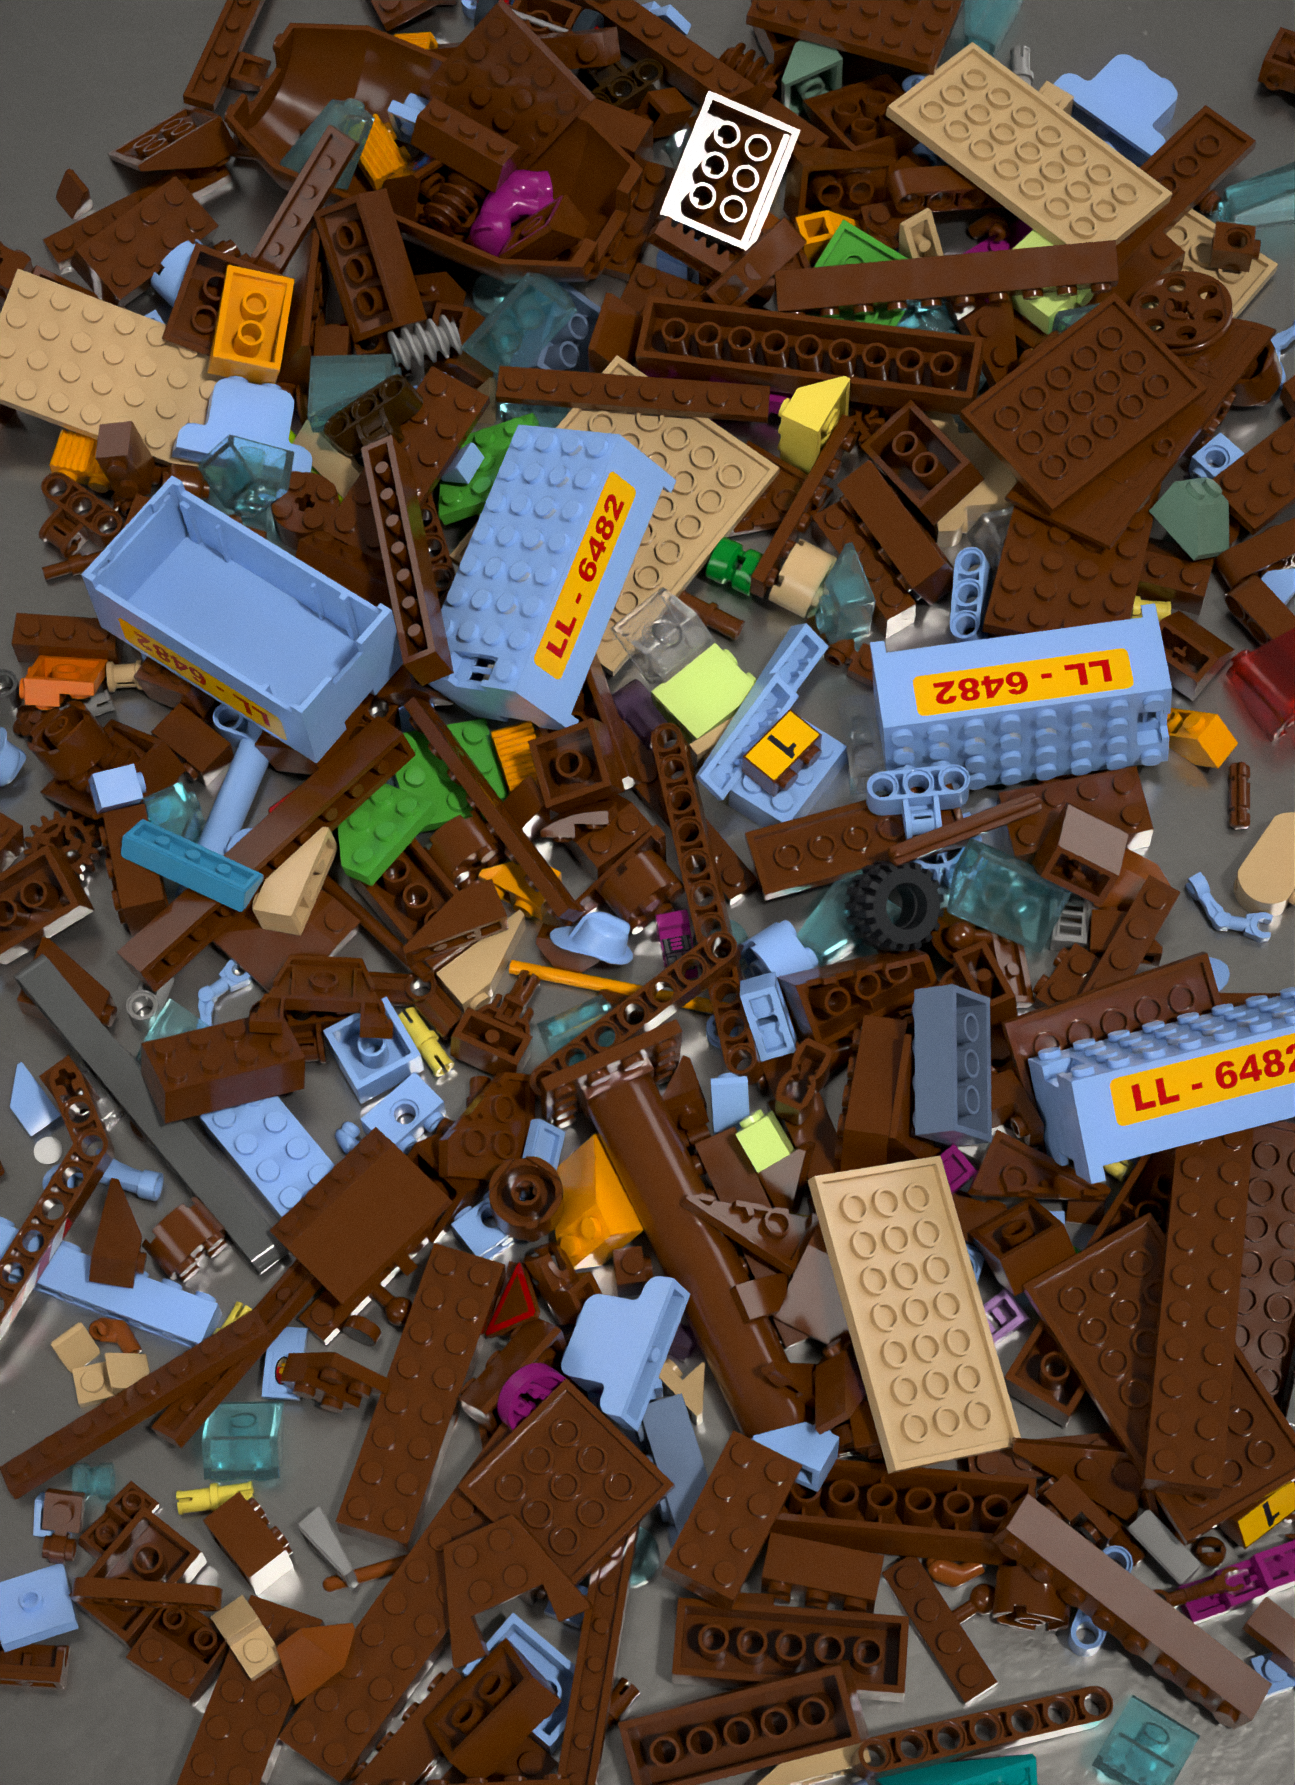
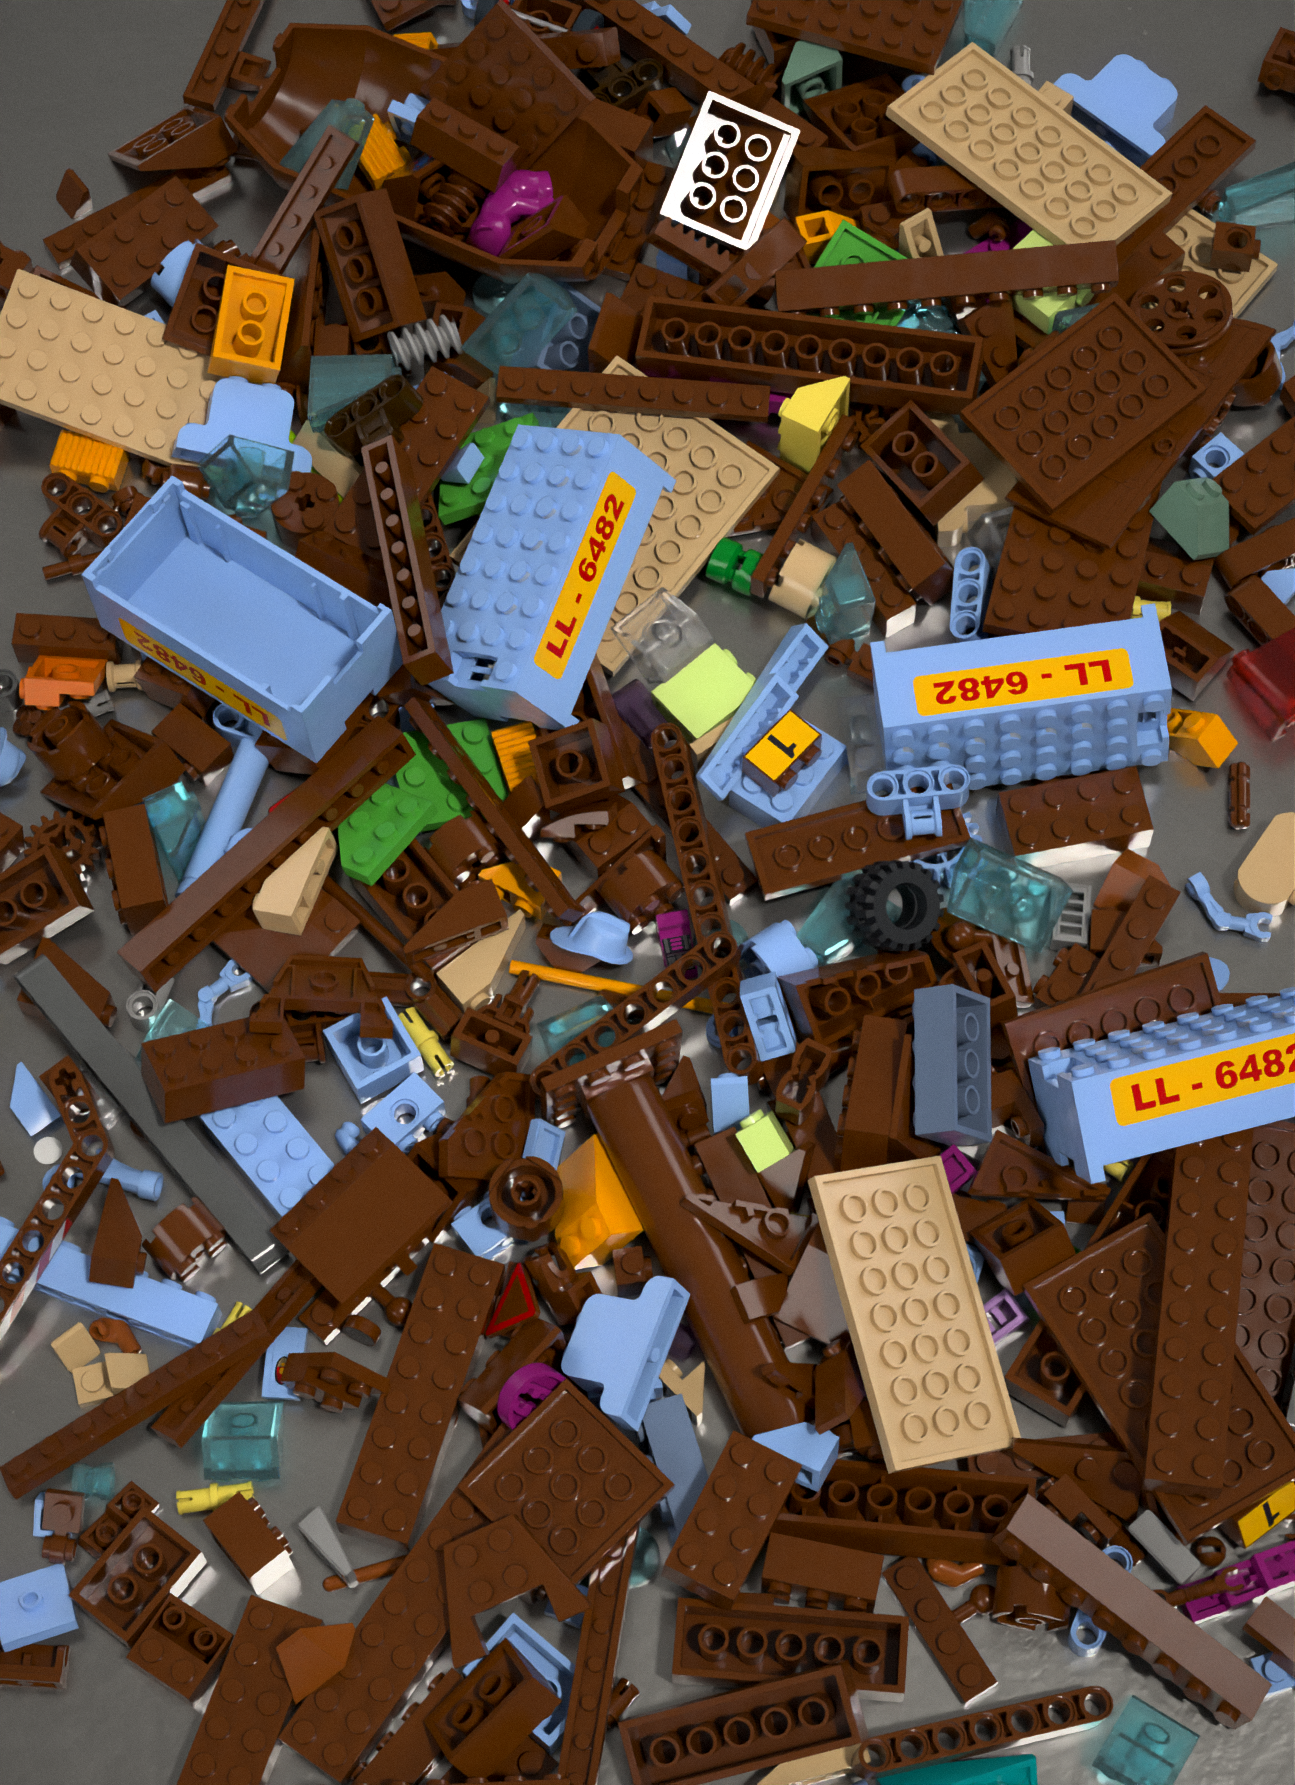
reddish brown beam [71,1577,223,1612] -> none
light blue brick [88,764,146,814] -> none
reddish brown brick [95,421,155,498] -> none
dark azure slope [121,819,264,912] -> none
tan slope [210,1595,281,1681] -> none
reddish brown pin [674,590,745,641] -> none
reddish brown axle [887,792,1042,866] -> none
reddish brown slope [1031,802,1129,906] -> none

